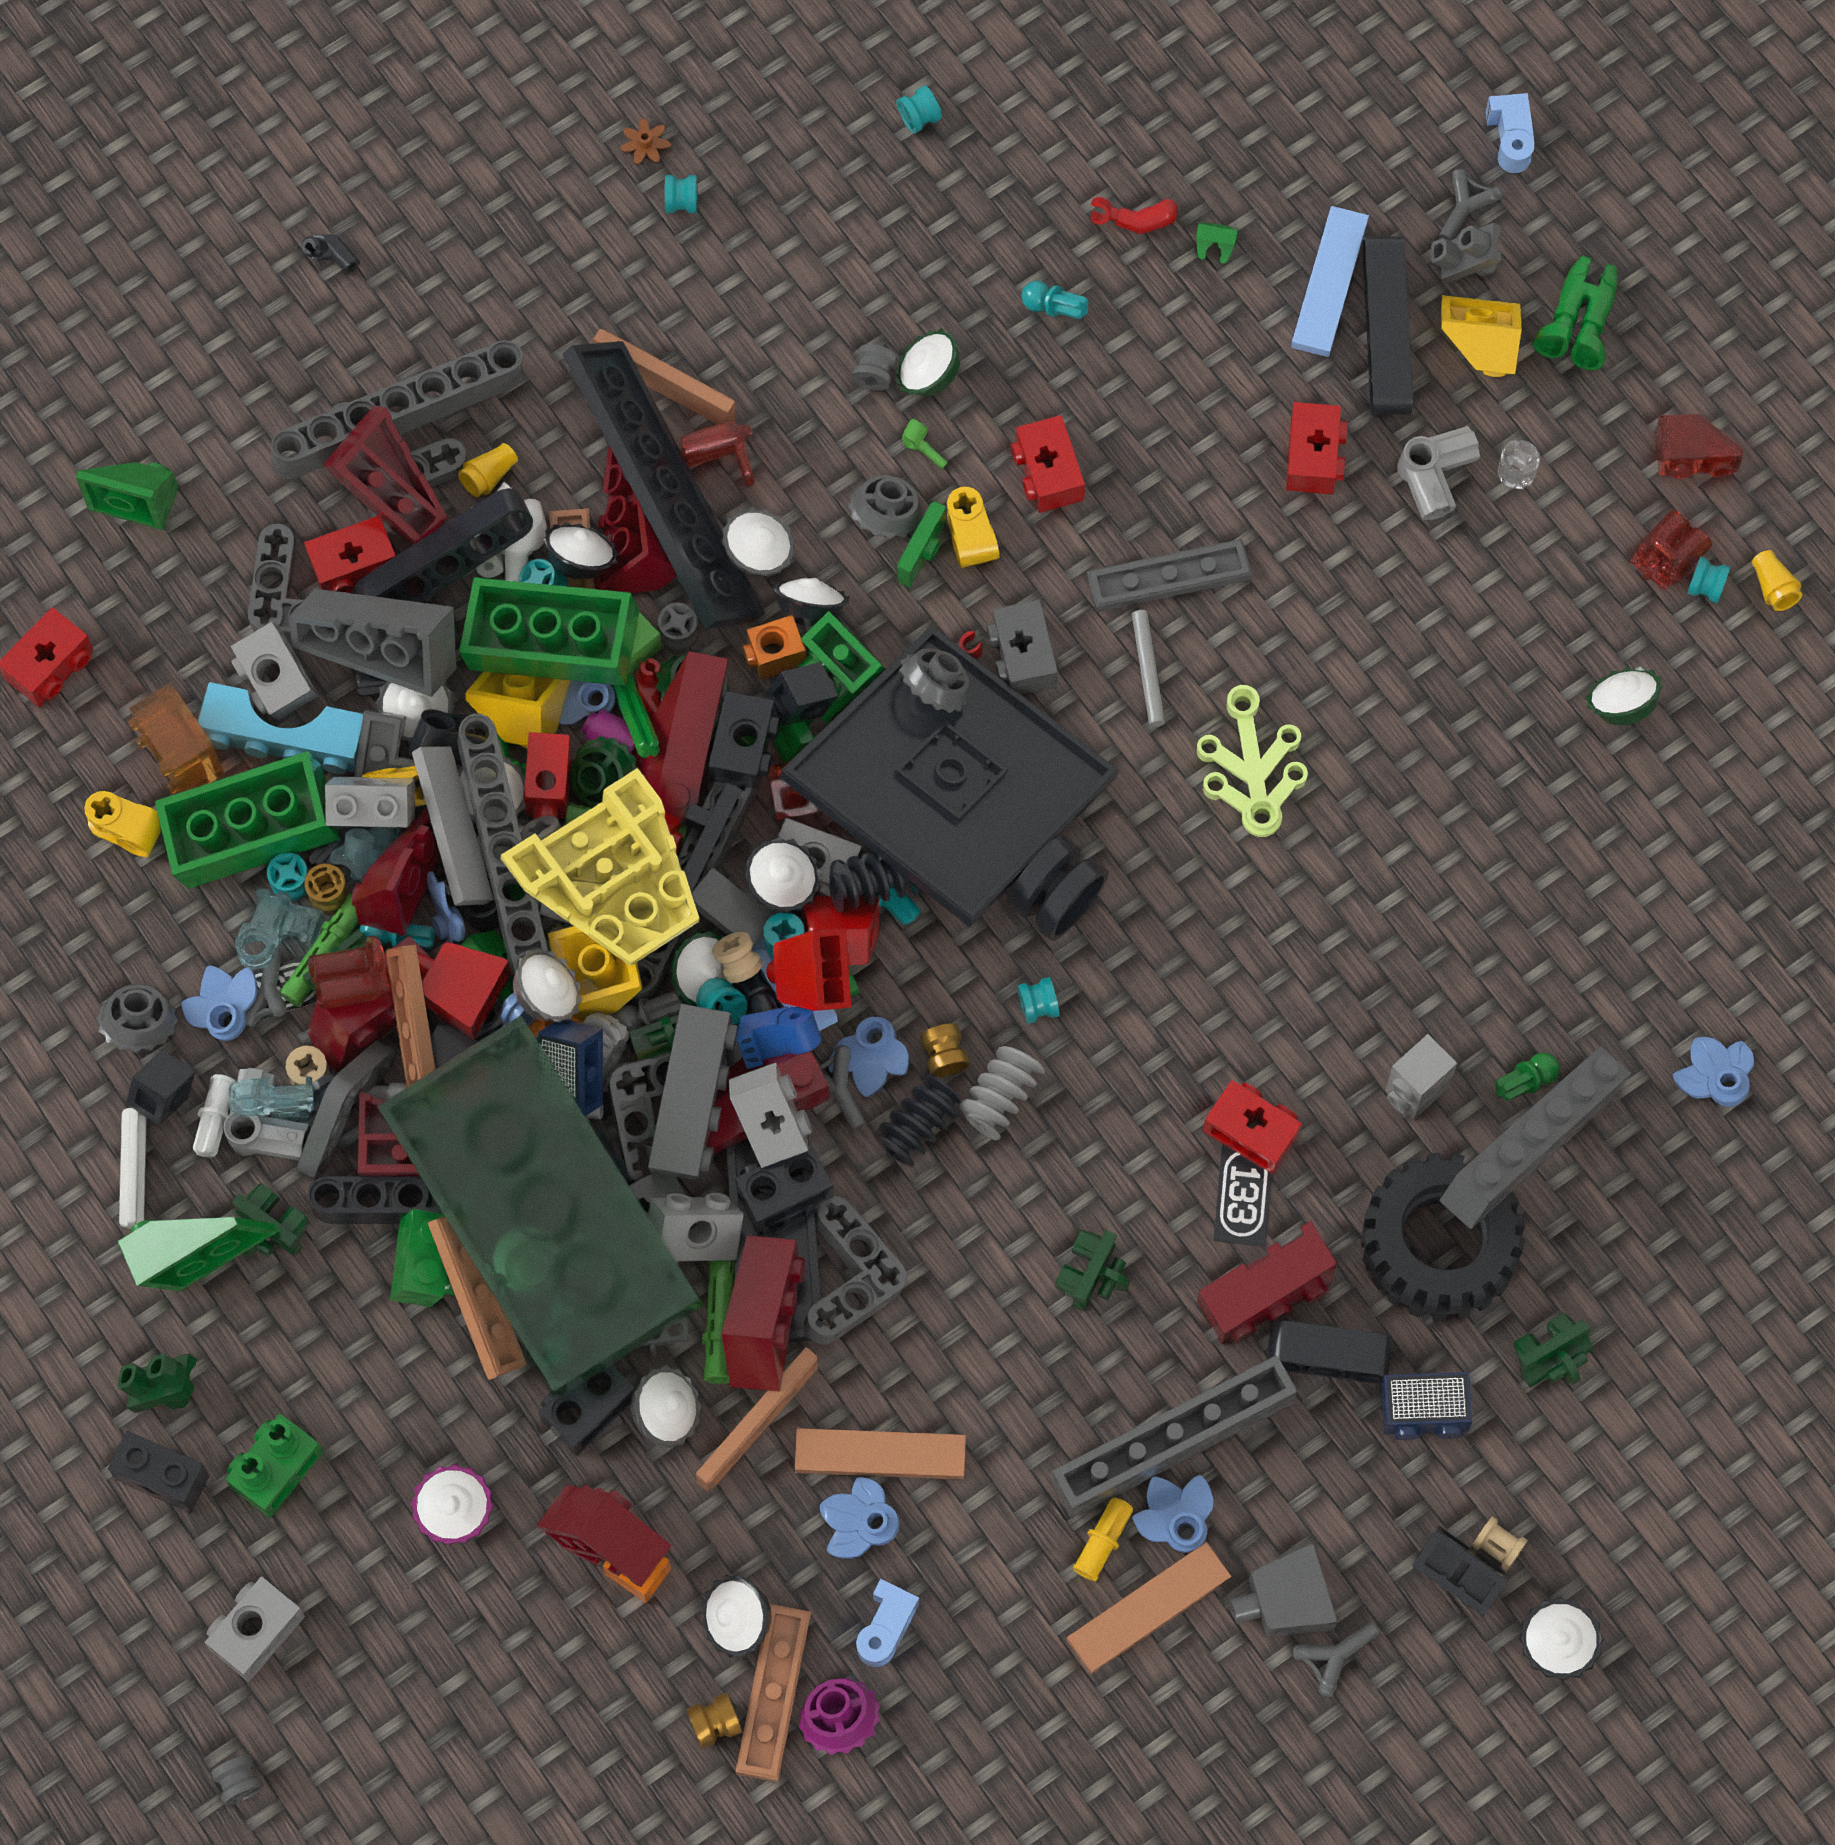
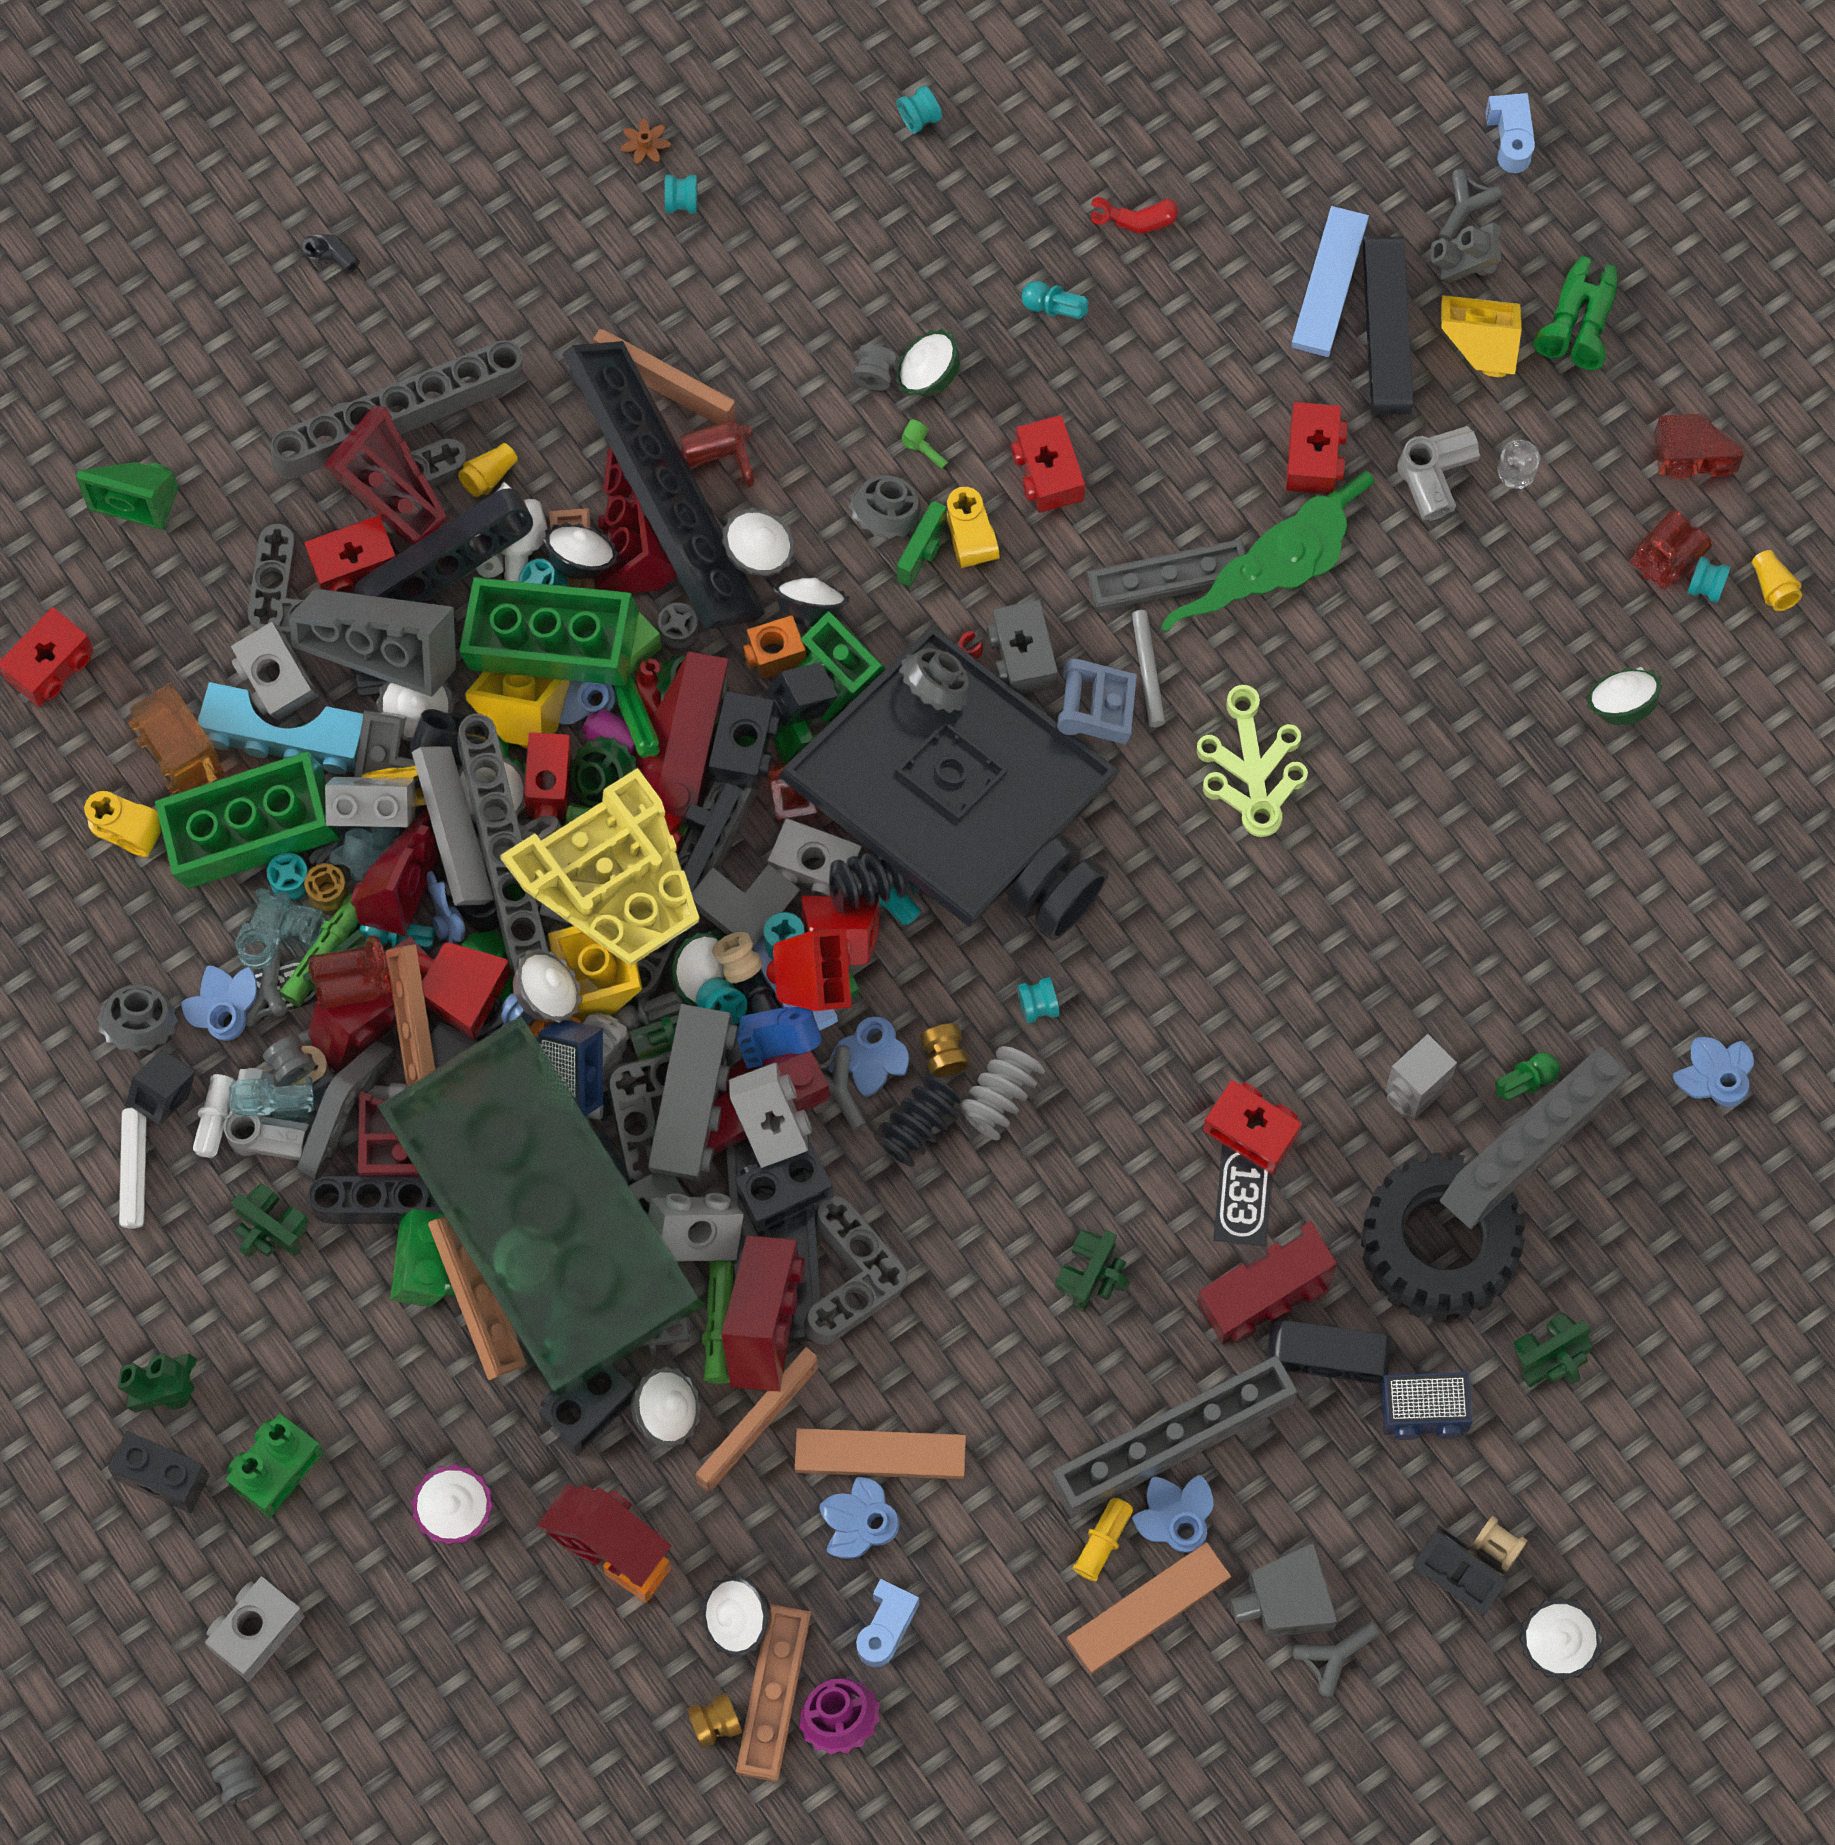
slope [118,1217,279,1291] -> none
white piece [743,836,822,914] -> none
green tile [1196,221,1239,263] -> none
none -> dark grey wheel [263,1035,315,1086]
none -> sand blue plate [1057,659,1137,745]
none -> green piece [1161,471,1375,632]

